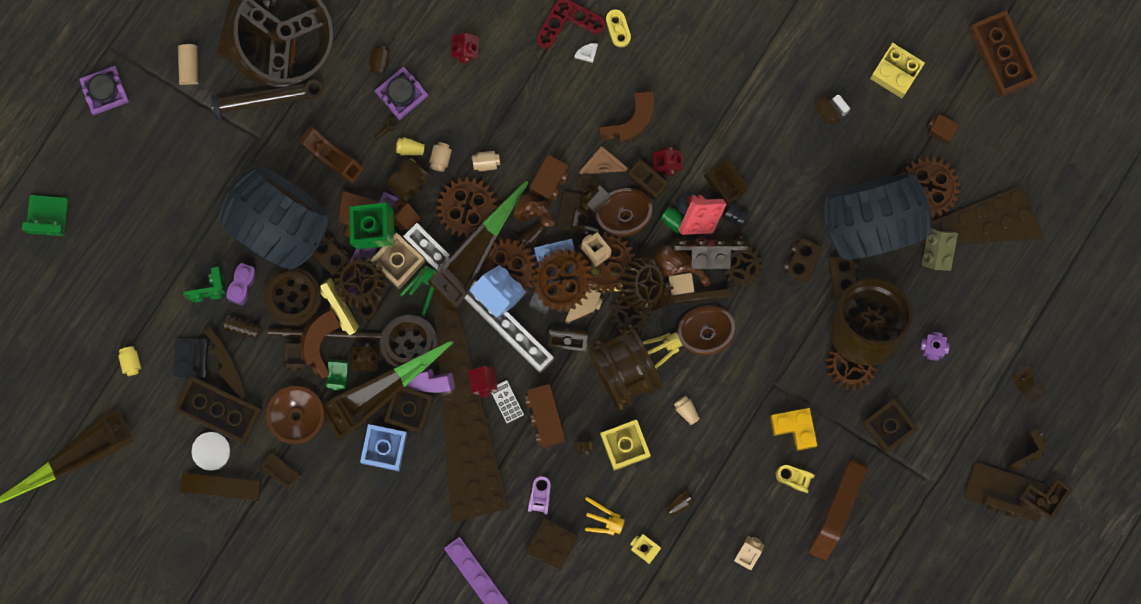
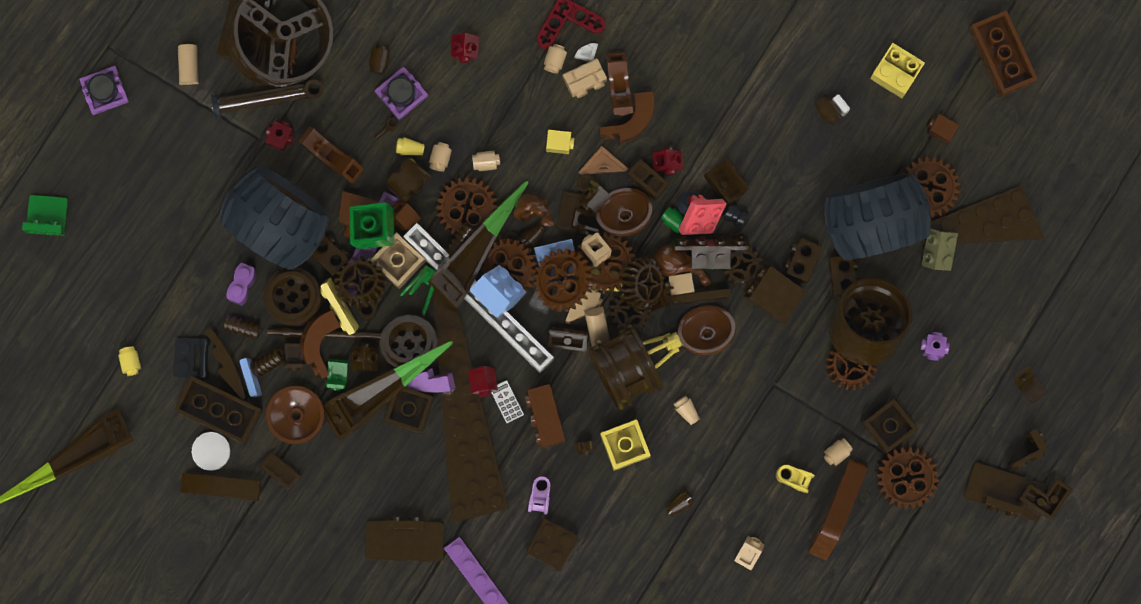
green bracket [183,267,226,303] -> none
light blue brick [360,424,407,471] -> none
reddish brown brick [529,155,570,205] -> none
yellow plant [585,497,624,535] -> none
light yellow plate [606,10,631,47] -> none
light yellow brick [630,534,661,564] -> none
yellow brick [770,408,817,451] -> none
none -> light blue tile [239,358,262,397]
none -> dark brown piece [250,347,286,377]
none -> dark red brick [265,121,295,152]
none -> dark brown bracket [365,517,444,561]
none -> dark brown piece [445,223,475,255]
none -> tan brick [544,44,567,74]
none -> light yellow brick [546,130,574,154]
none -> tan brick [563,58,607,98]
none -> tan brick [584,307,610,347]
none -> reddish brown arch [606,52,633,116]
none -> dark brown brick [743,265,806,324]
none -> tan brick [824,438,853,466]
none -> reddish brown gear [876,447,939,510]

